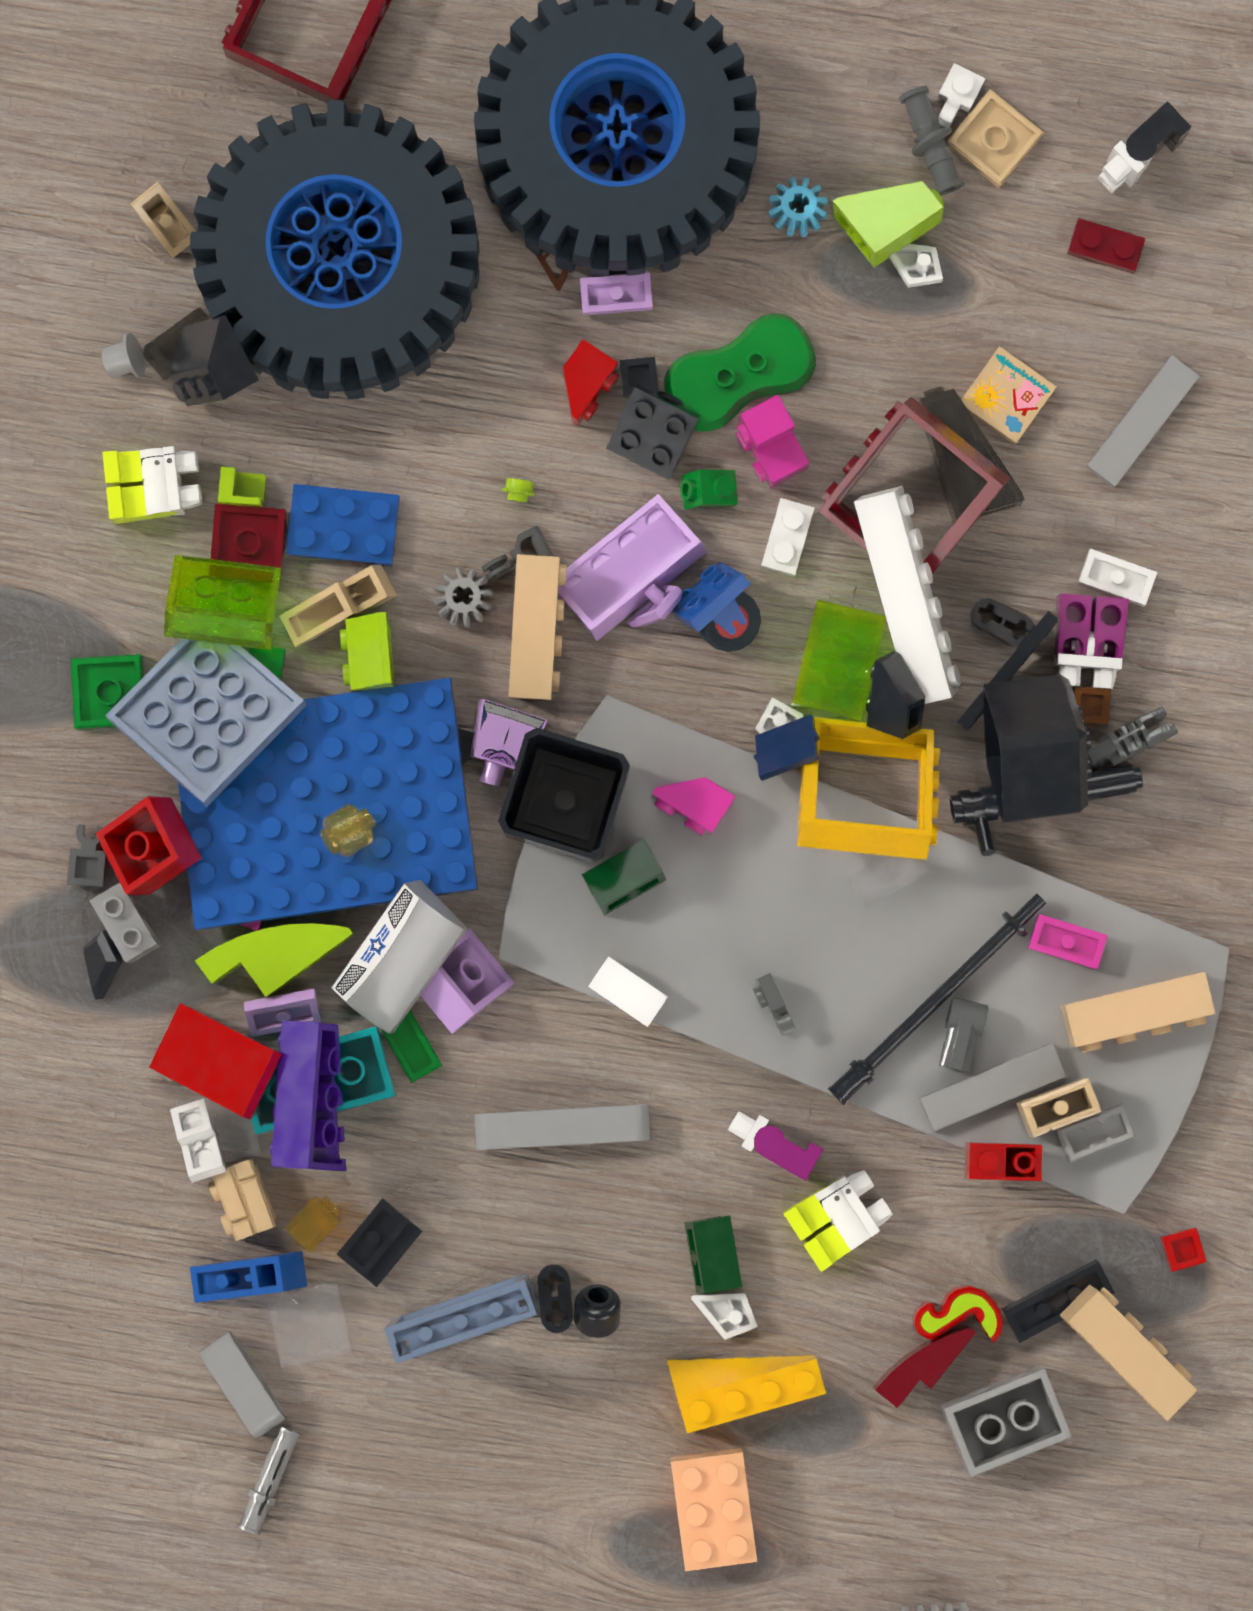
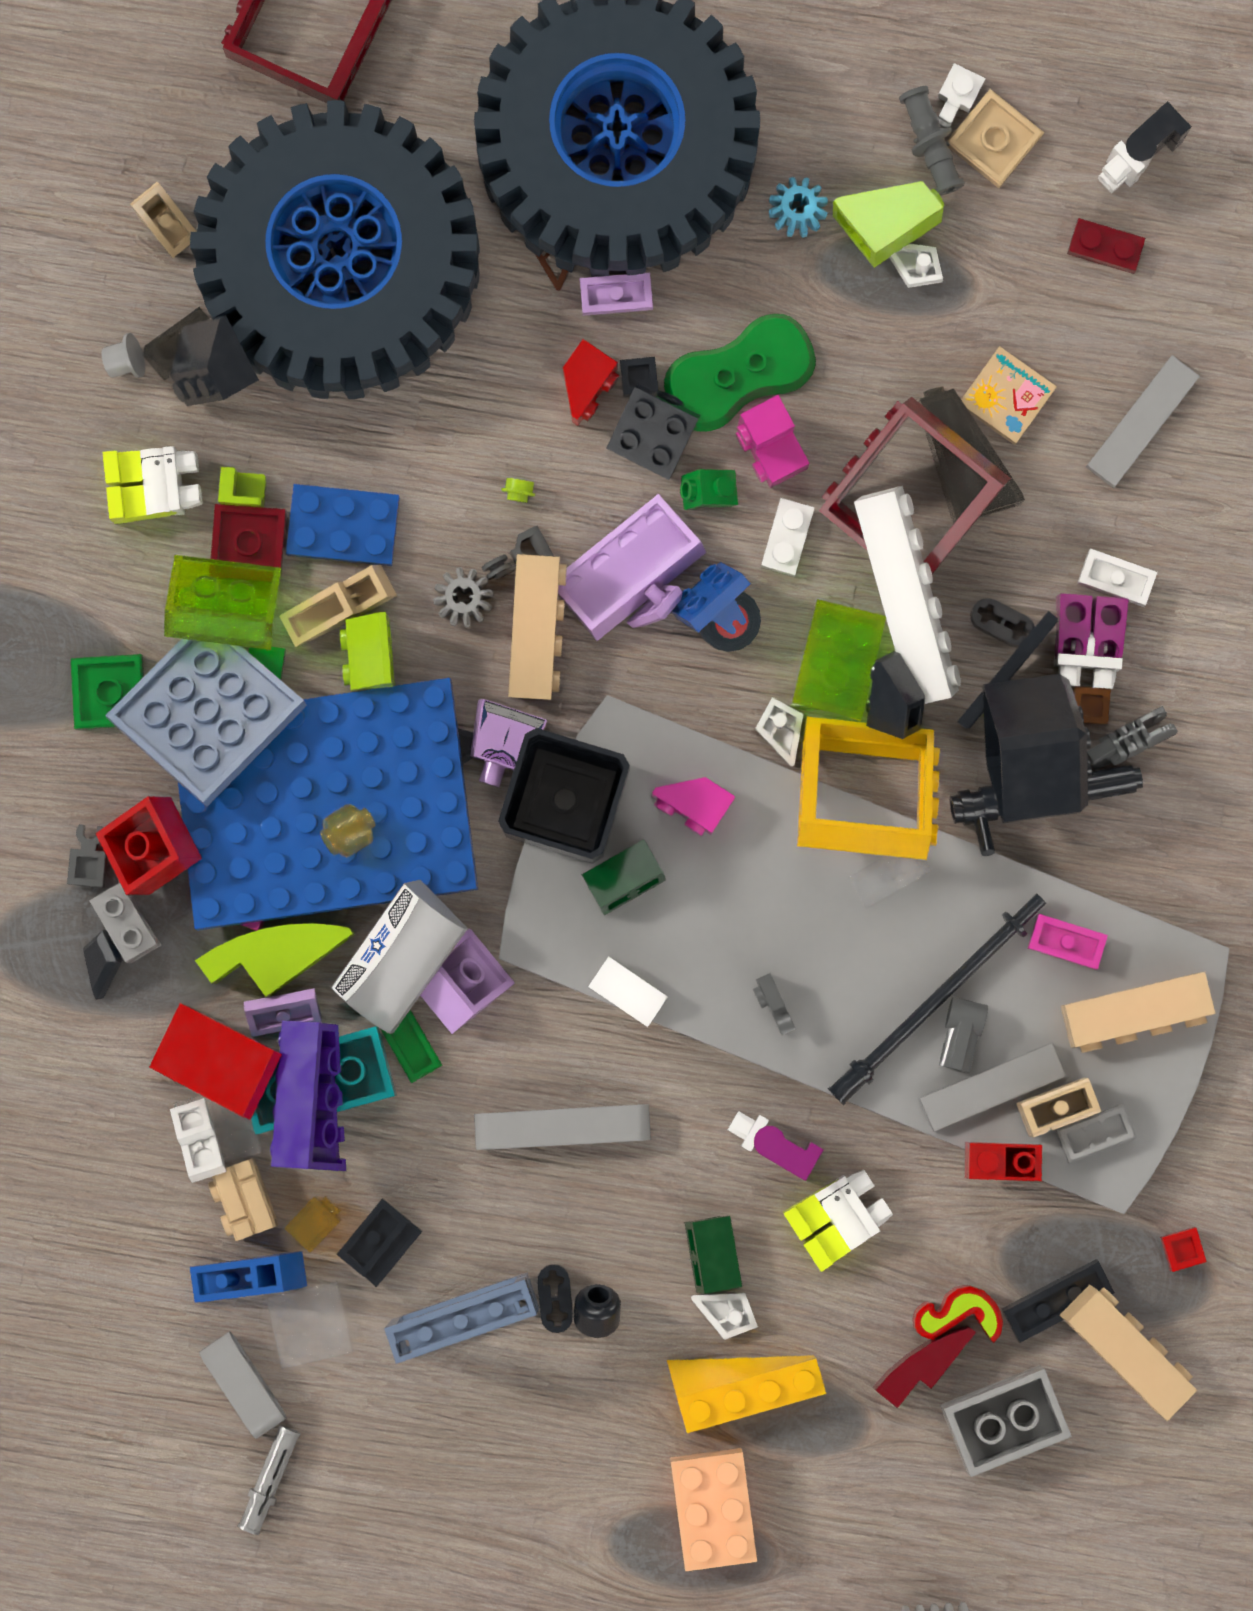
dark blue piece [754,714,820,781] -> none

